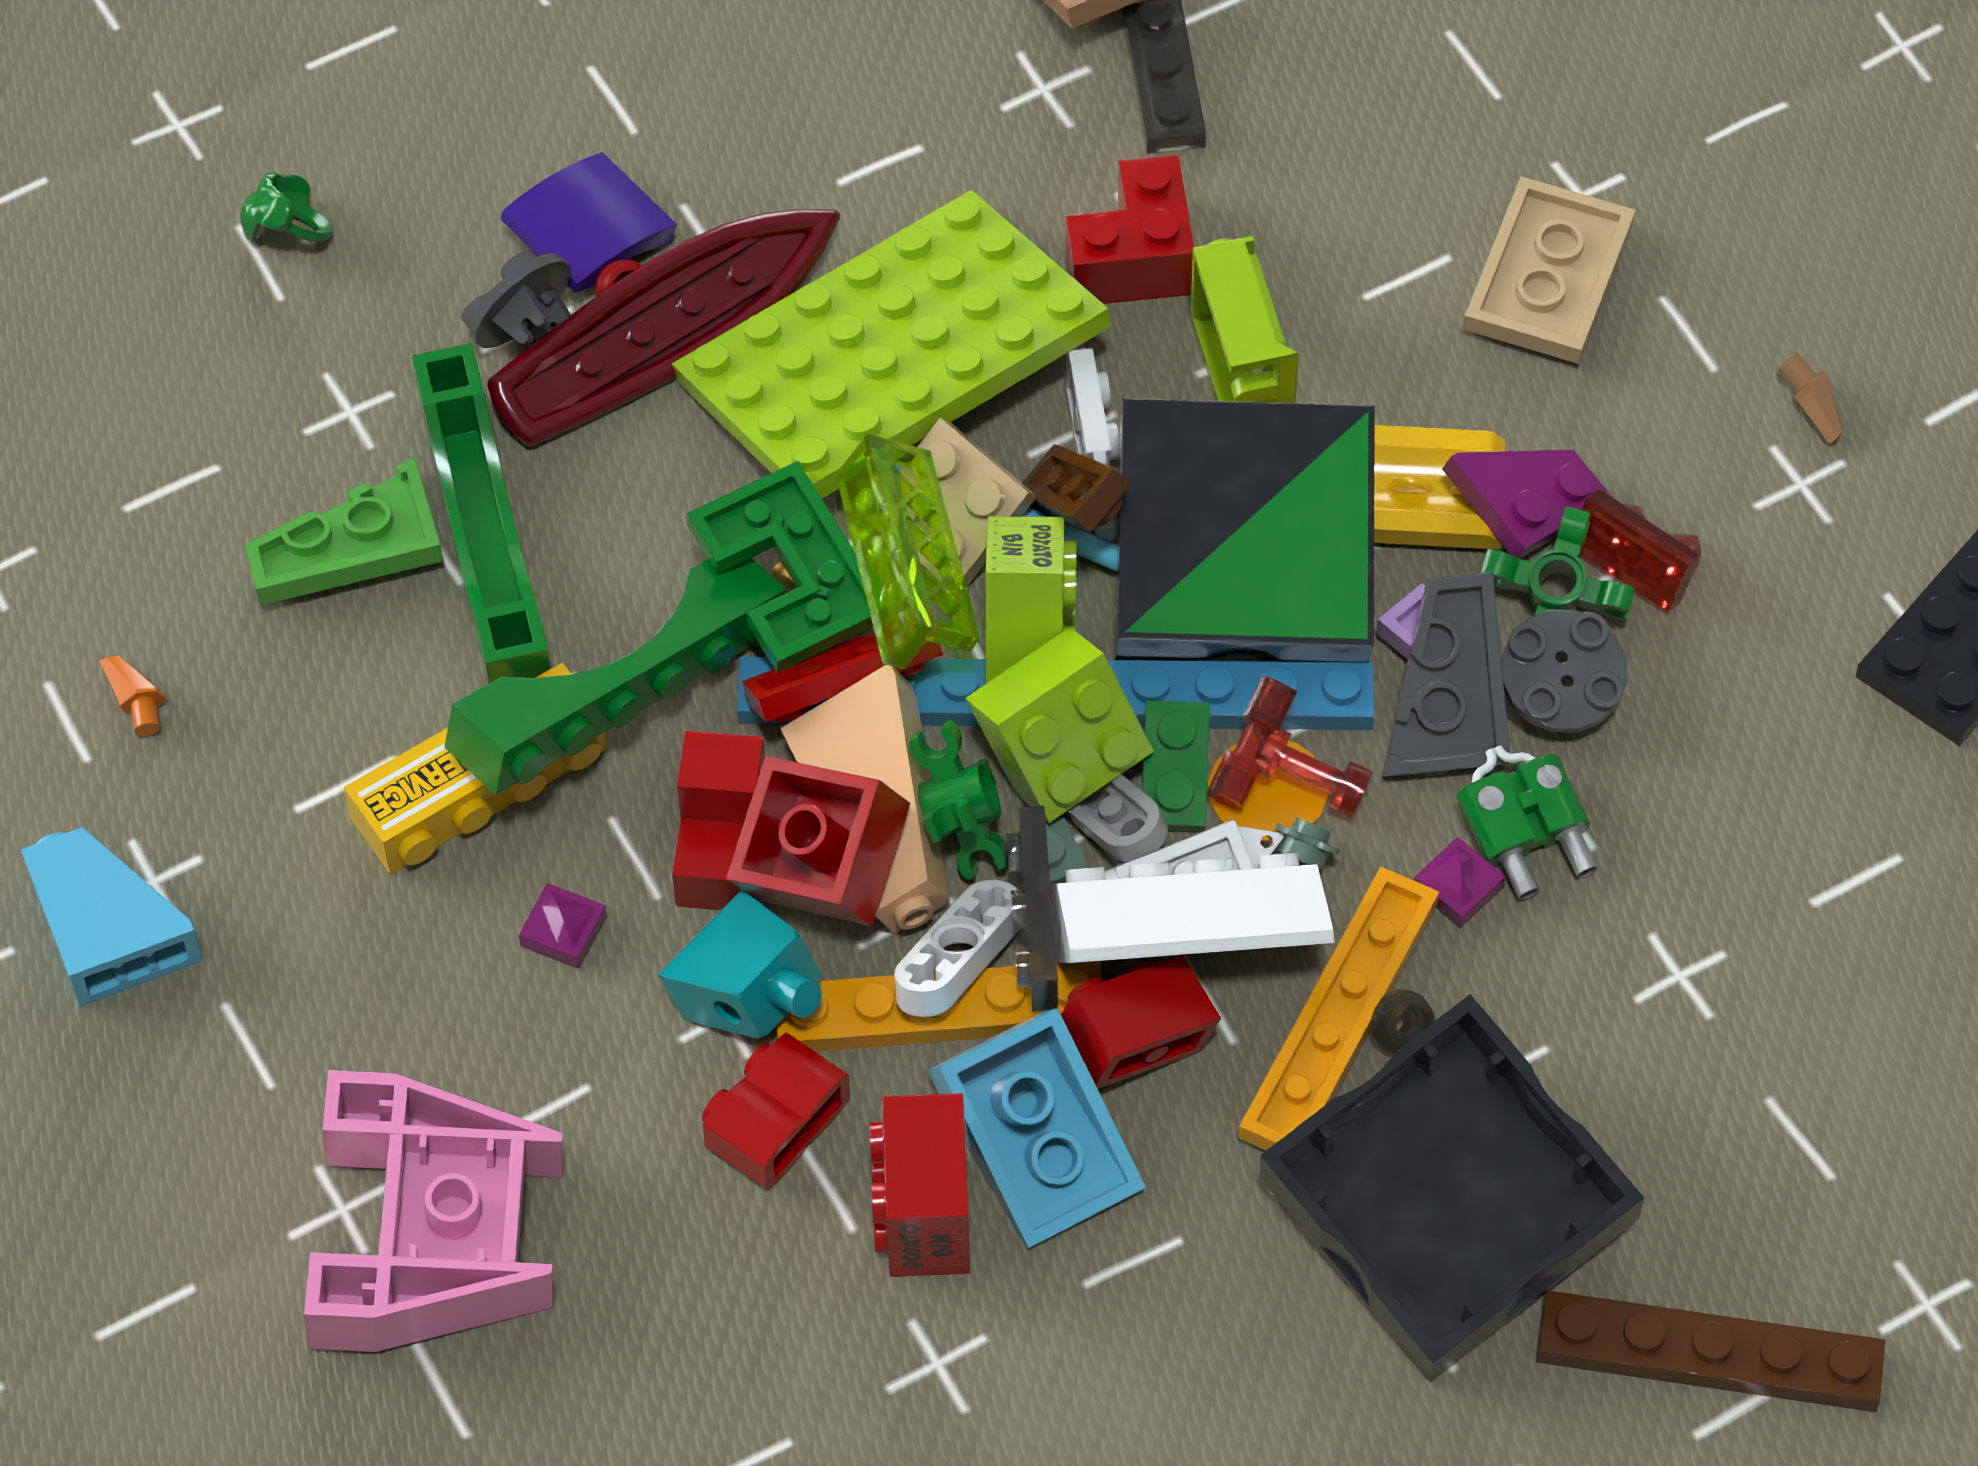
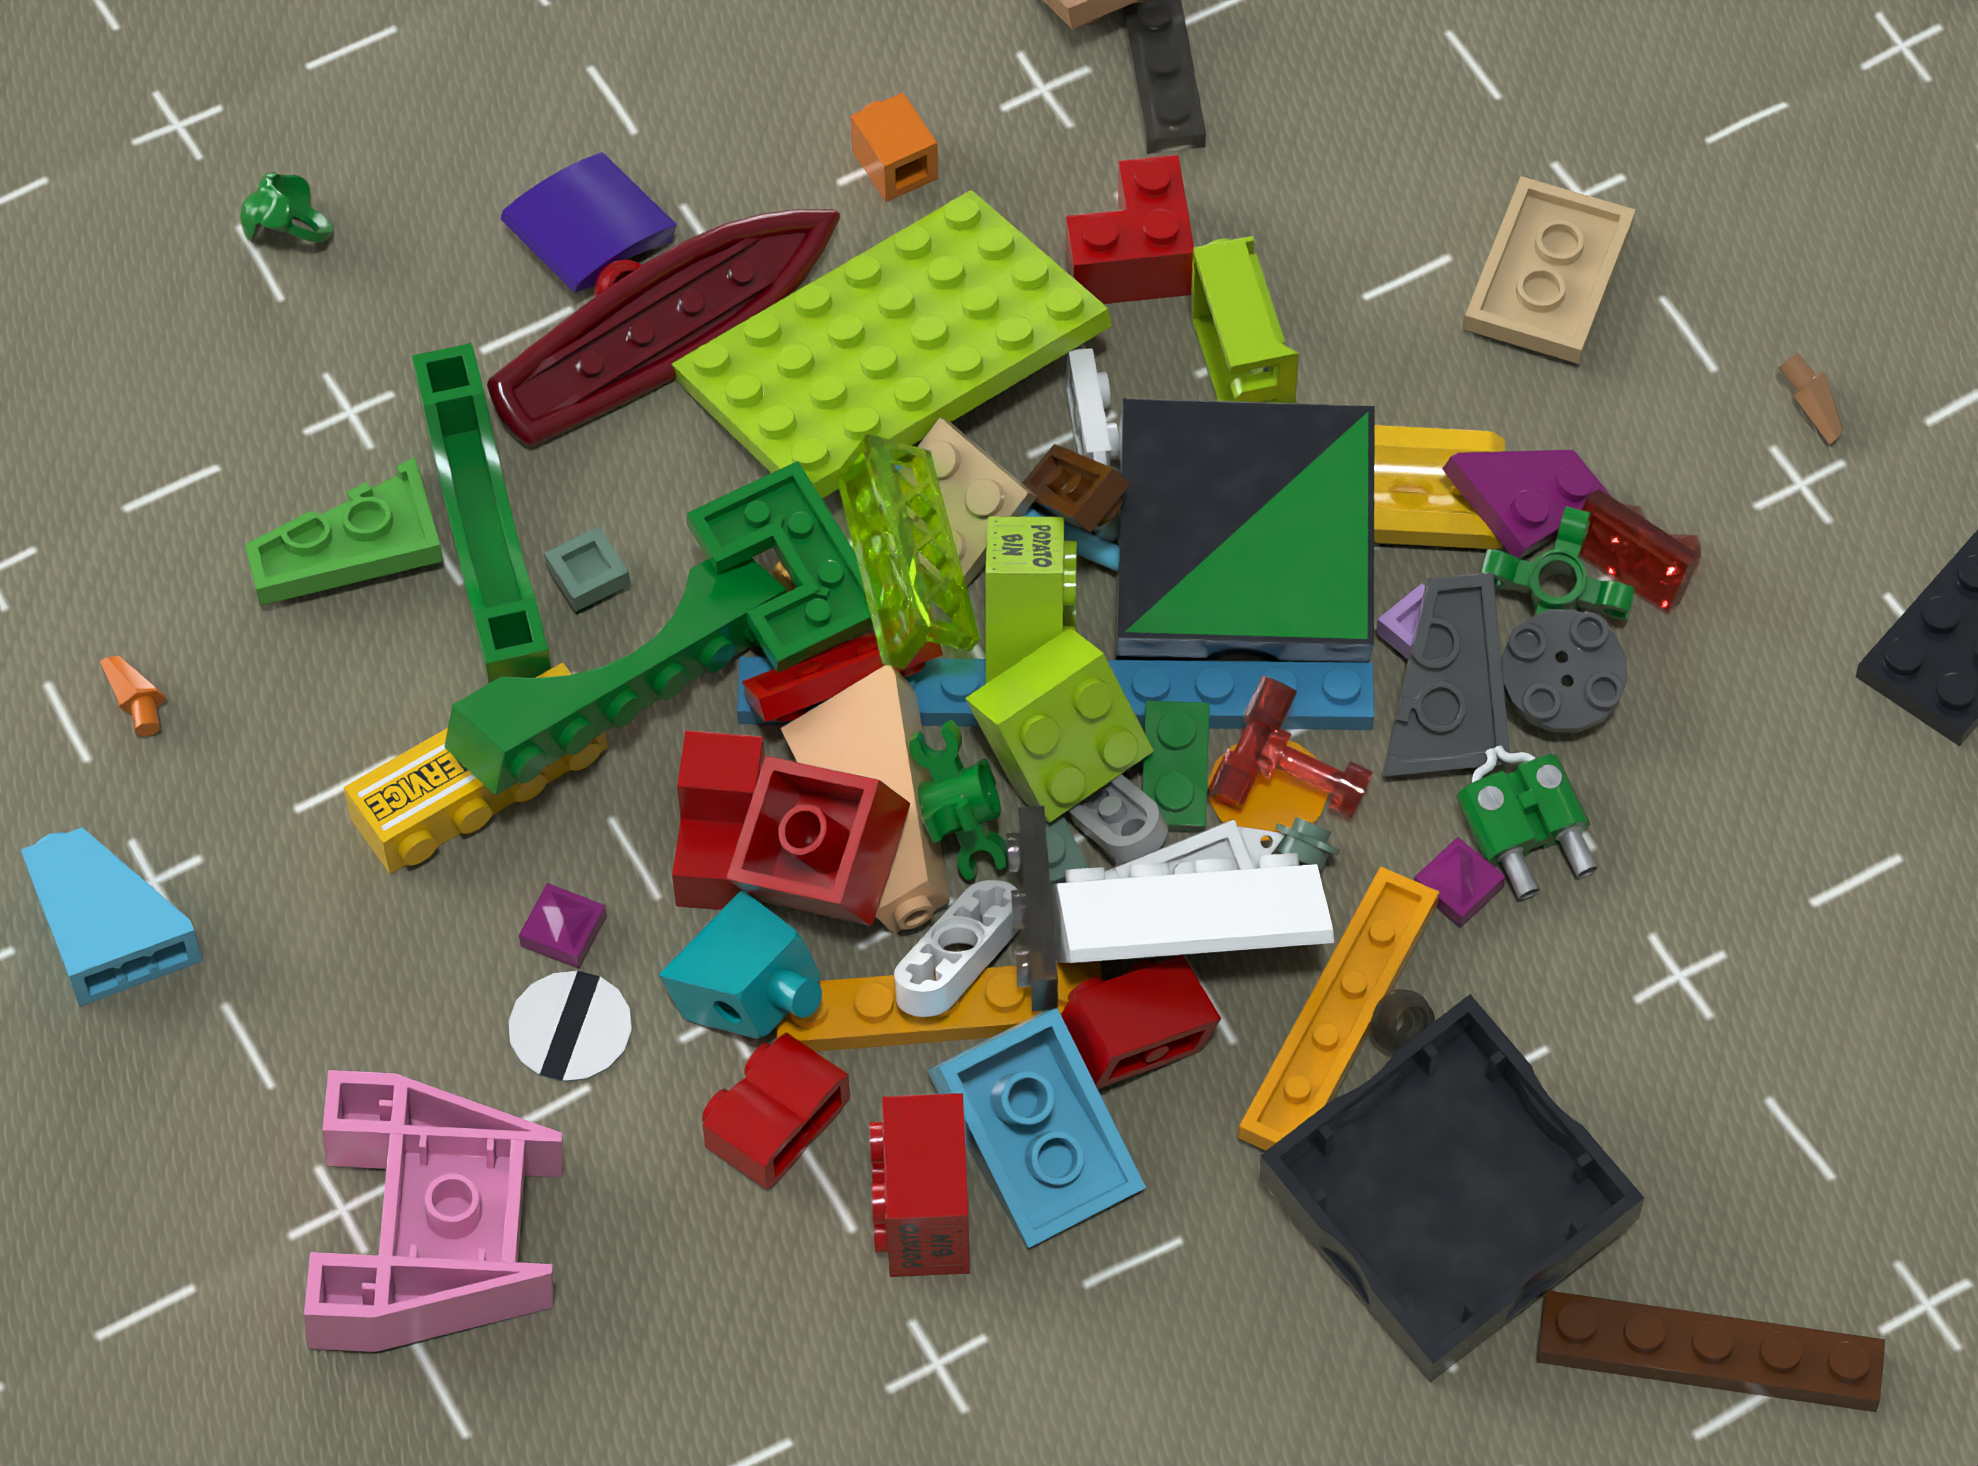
dark grey plate [461,251,571,349] -> none
none -> white sticker [508,971,632,1081]
none -> sand green plate [544,526,630,612]
none -> orange brick [850,92,938,202]

